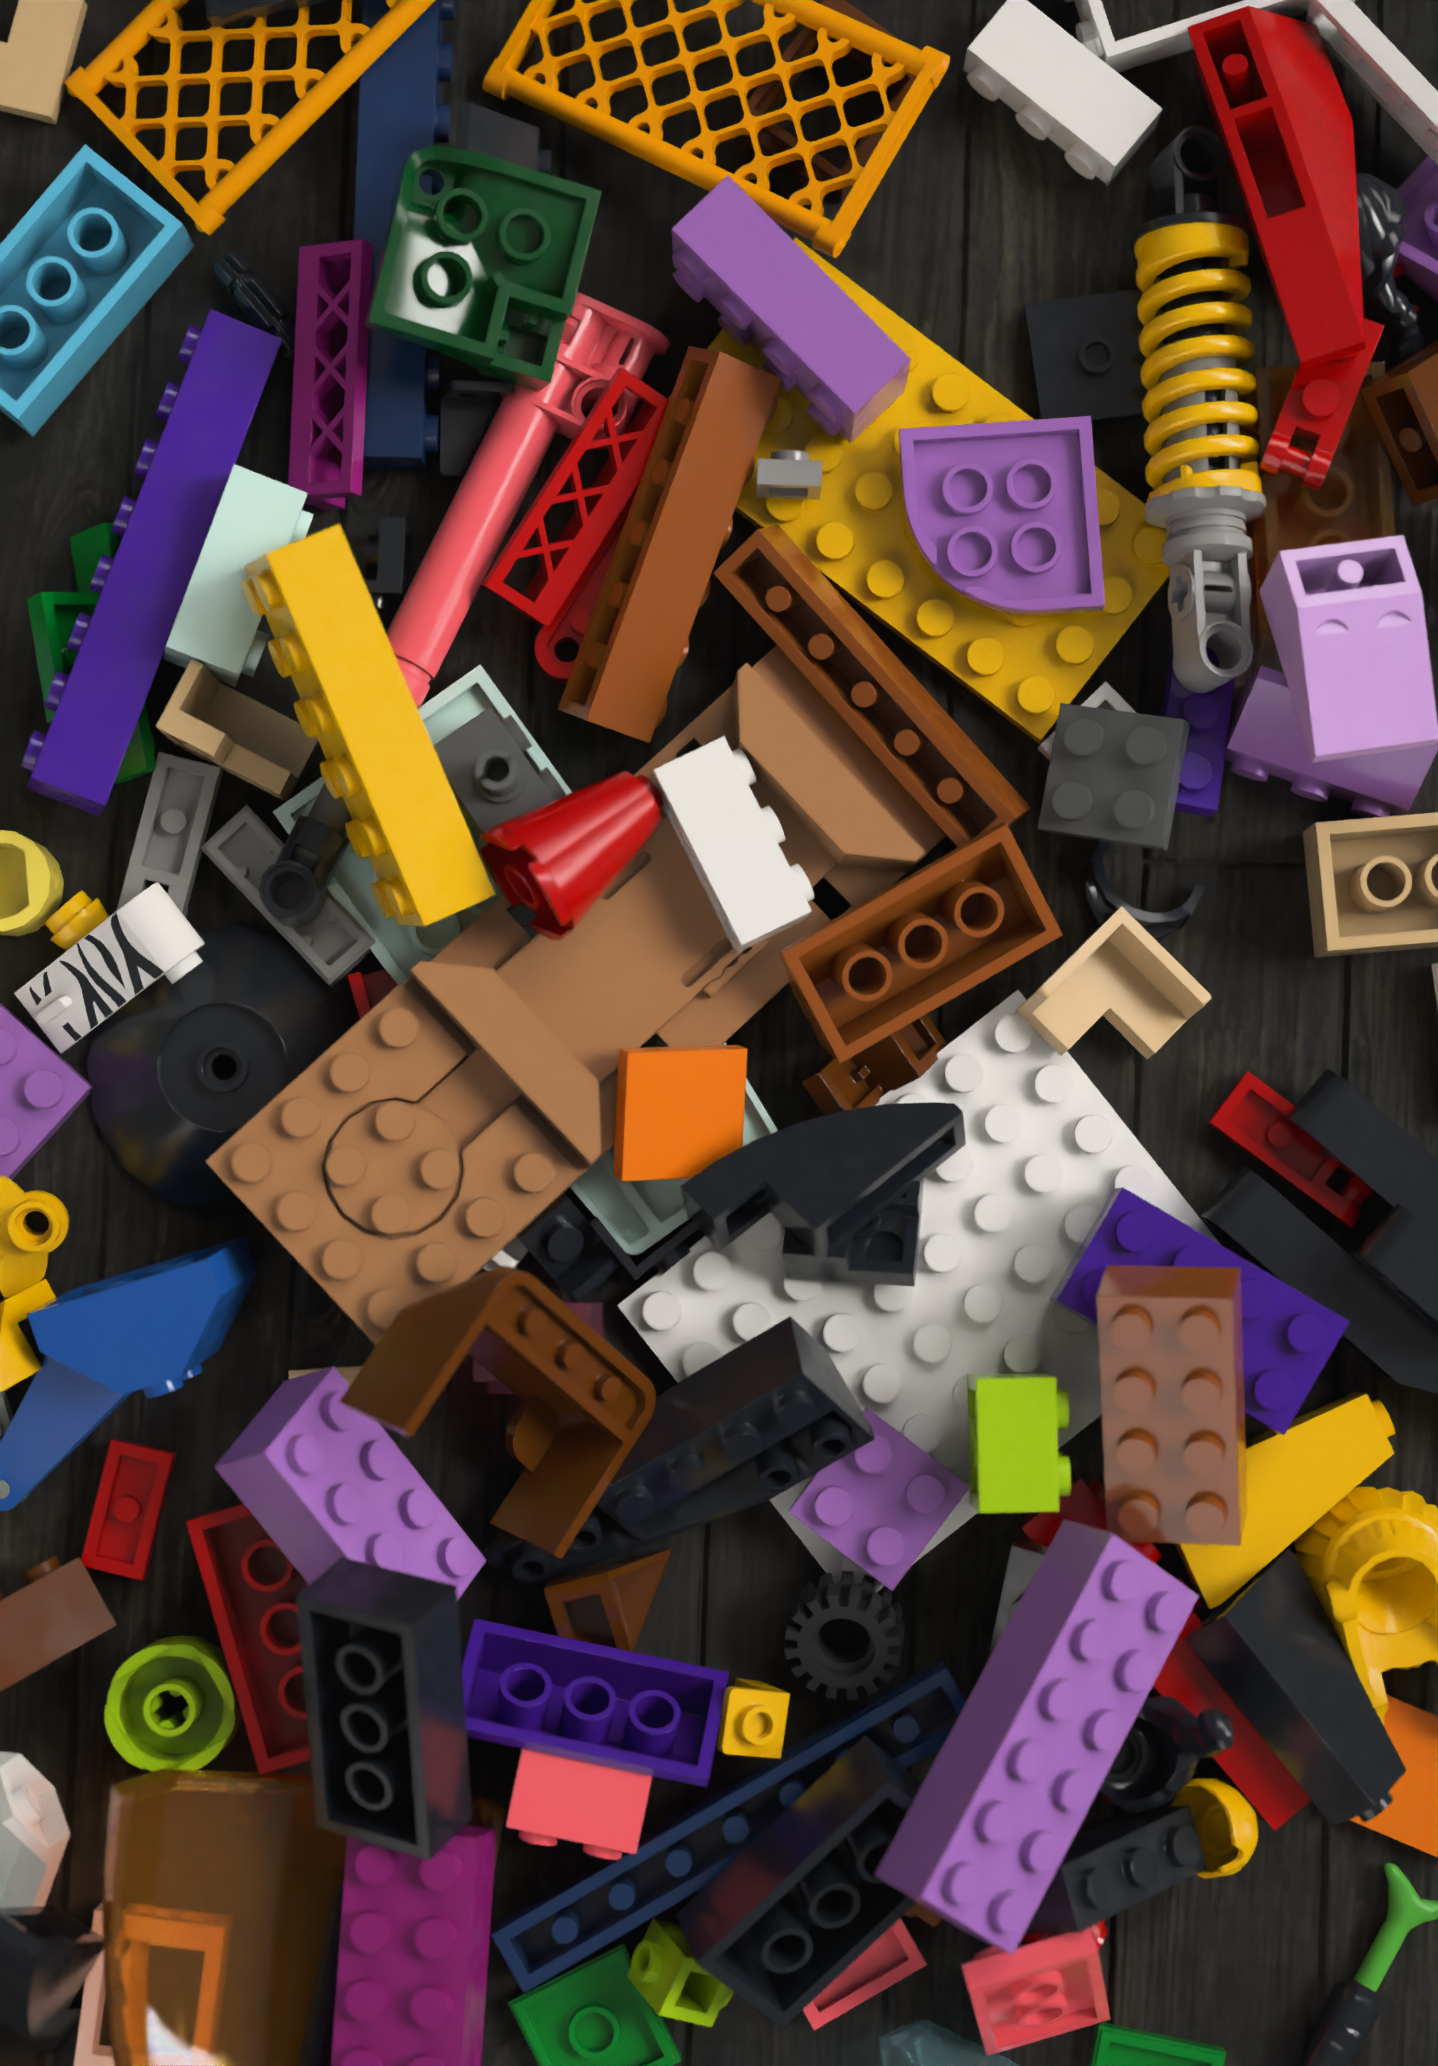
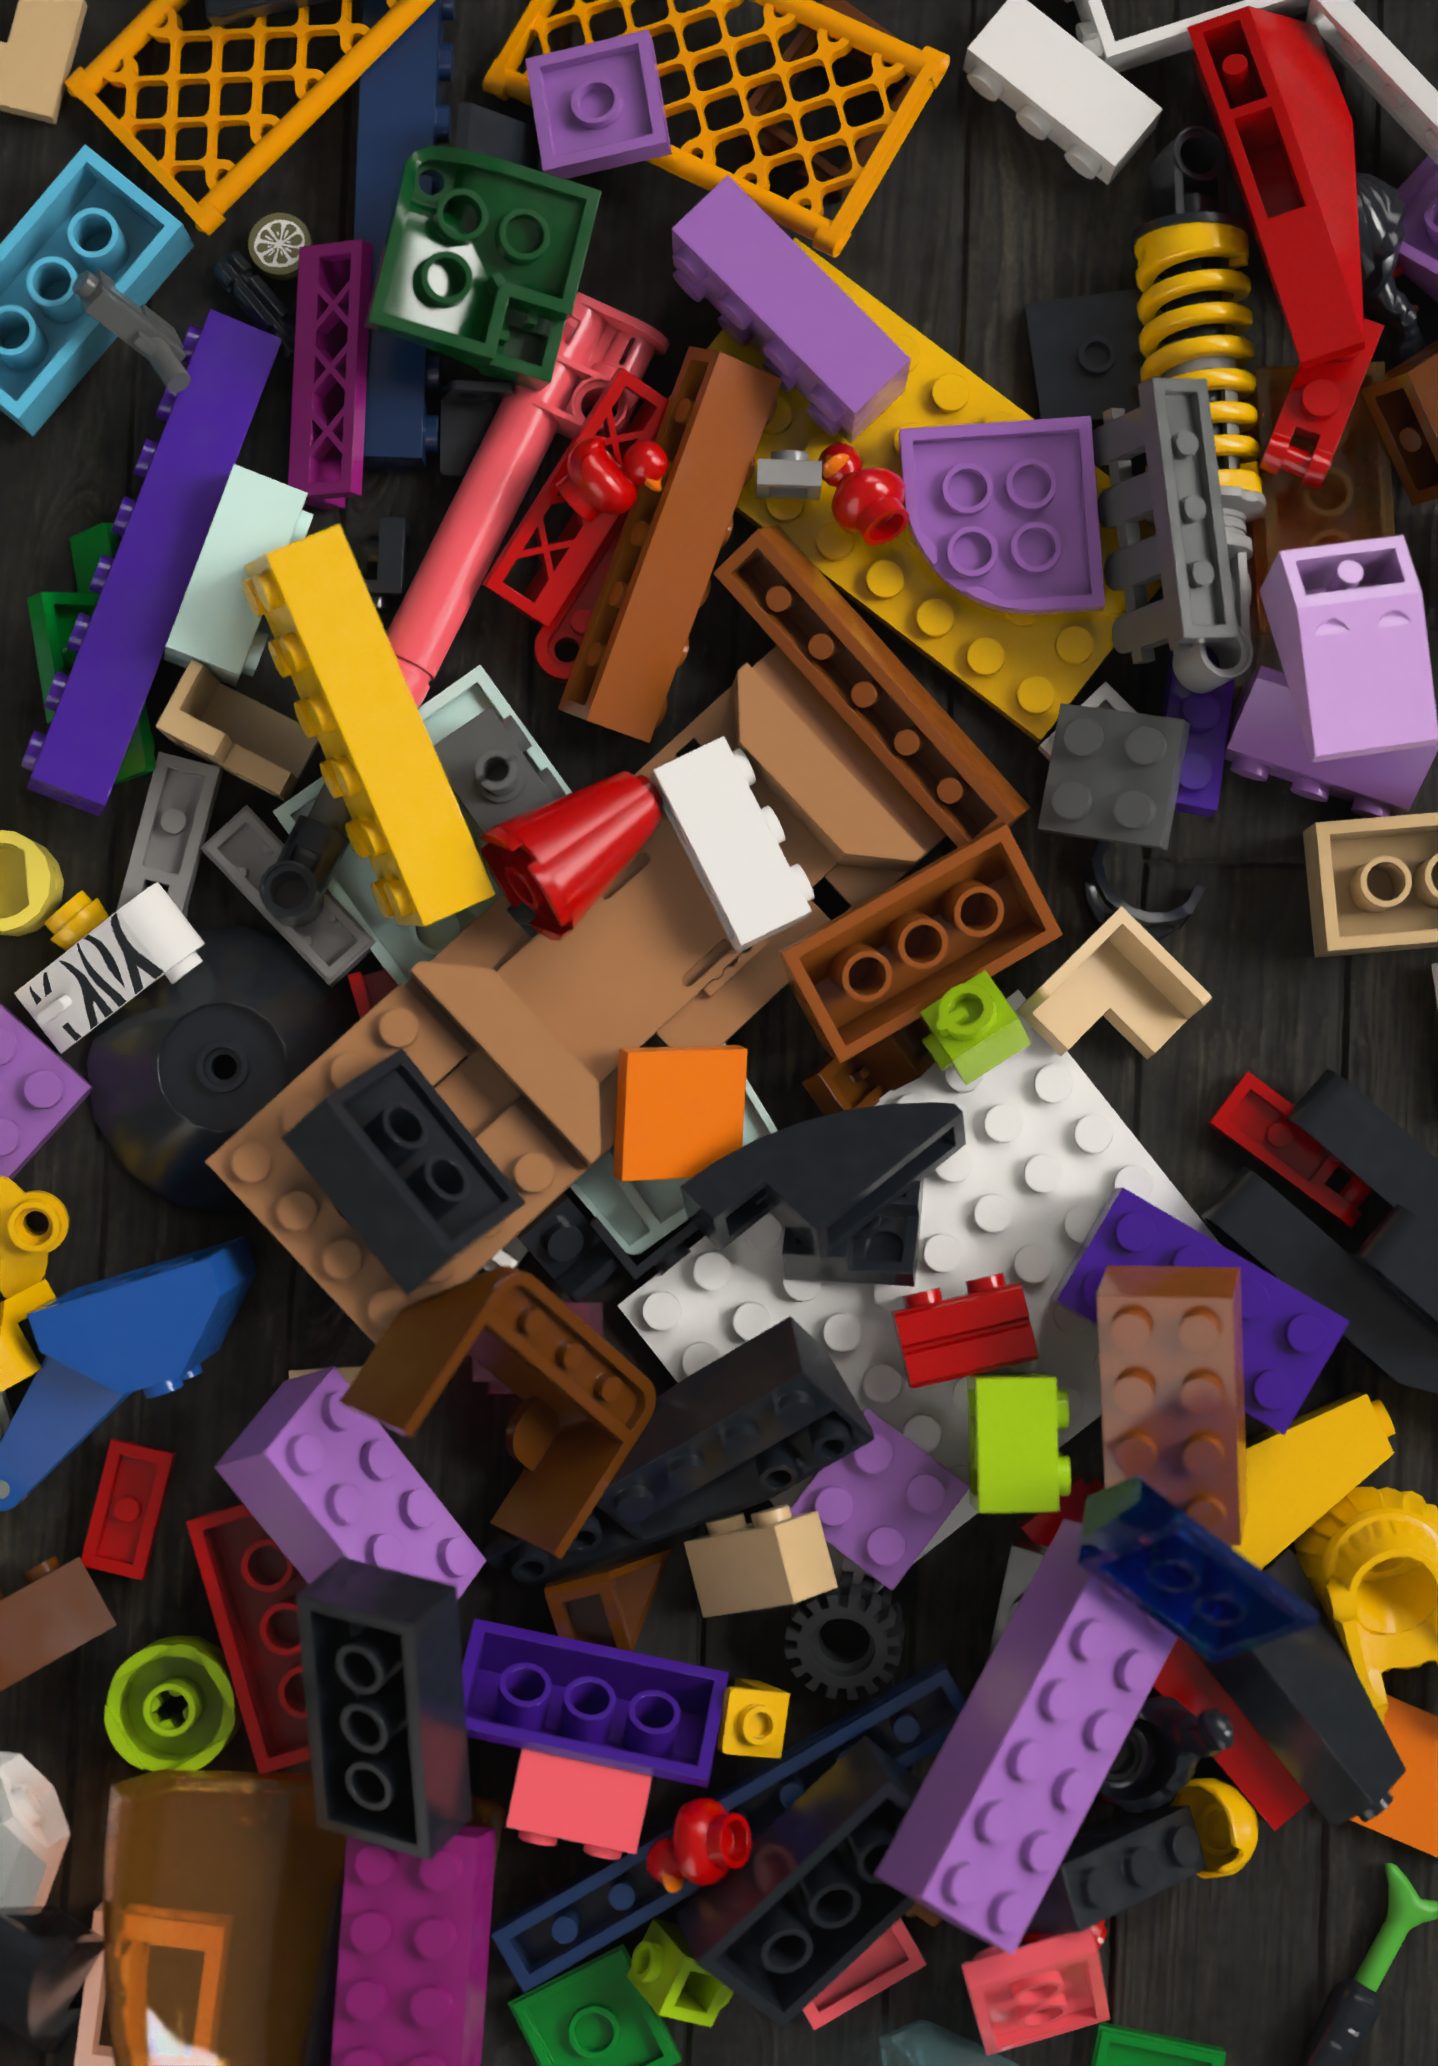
none -> dark grey piece [72,269,191,393]
none -> olive tile [248,213,313,281]
none -> black slope [282,1048,526,1296]
none -> medium lavender plate [525,29,672,179]
none -> red animal [556,436,668,523]
none -> red animal [646,1798,752,1894]
none -> tan brick [684,1505,838,1618]
none -> red animal [818,443,909,546]
none -> red brick [891,1273,1039,1389]
none -> lime brick [920,970,1031,1085]
none -> clear blue slope [1077,1475,1319,1663]
none -> dark grey fence [1092,378,1239,664]

